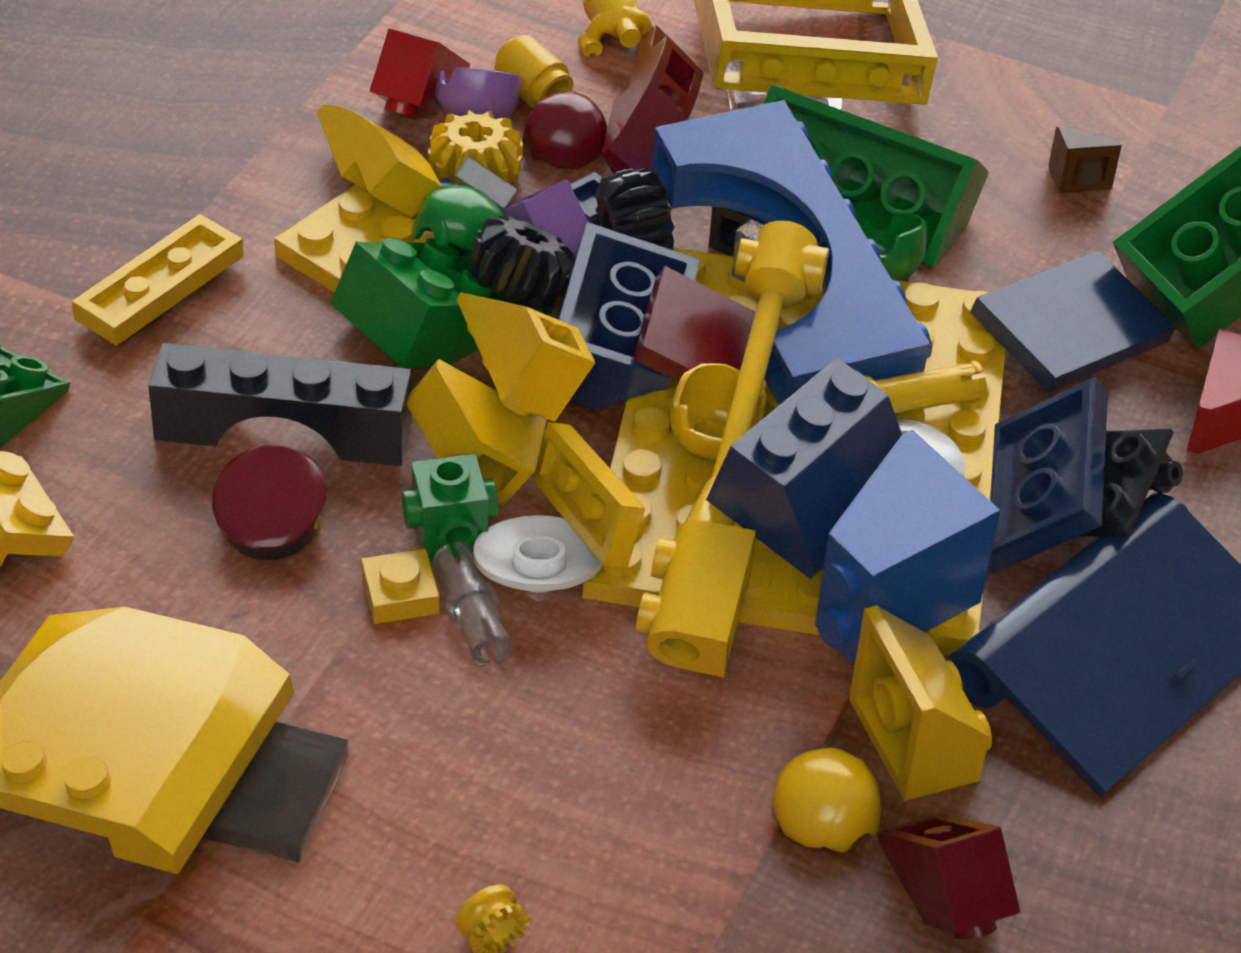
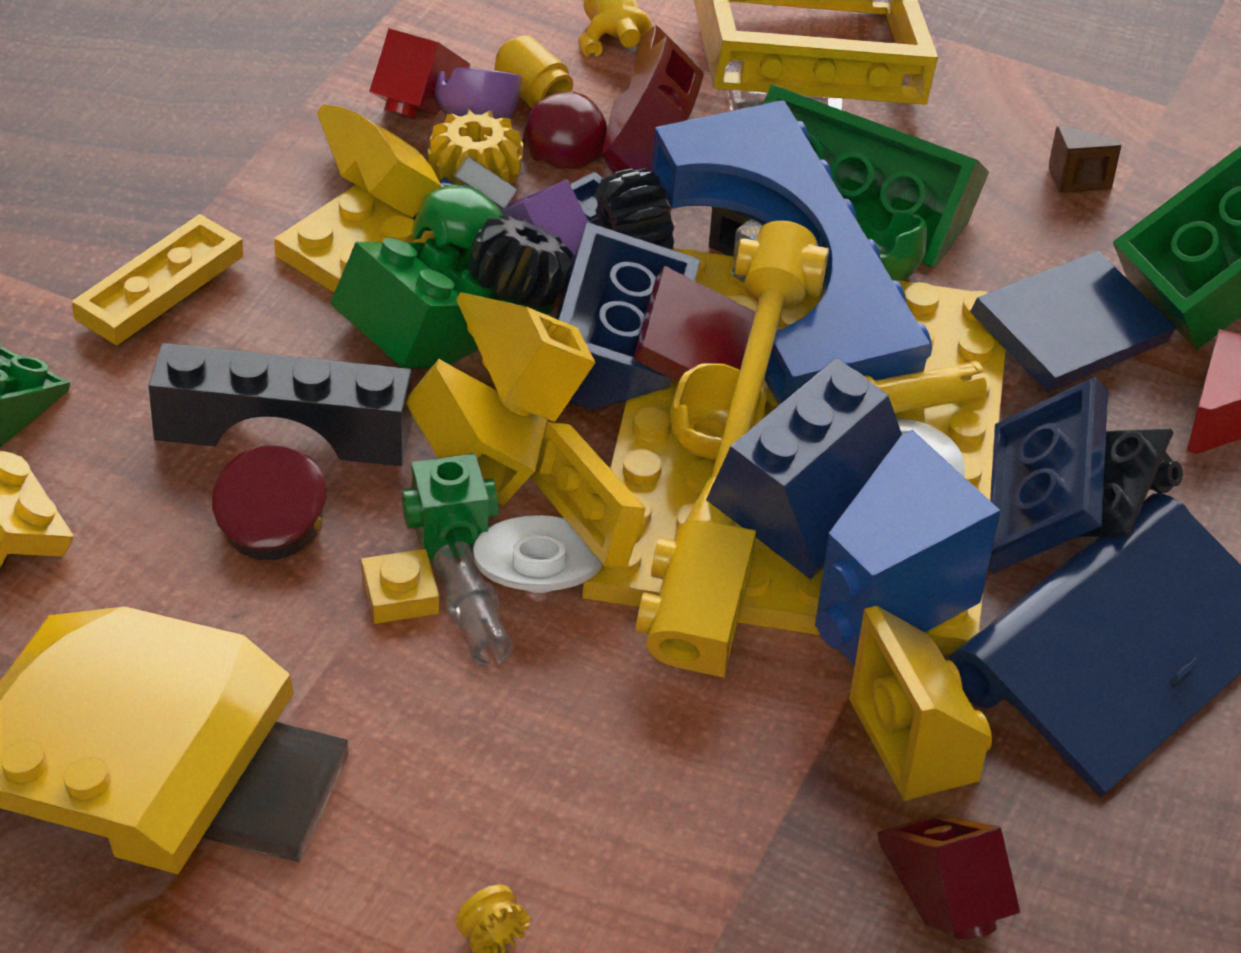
yellow hair [771,748,882,853] -> none

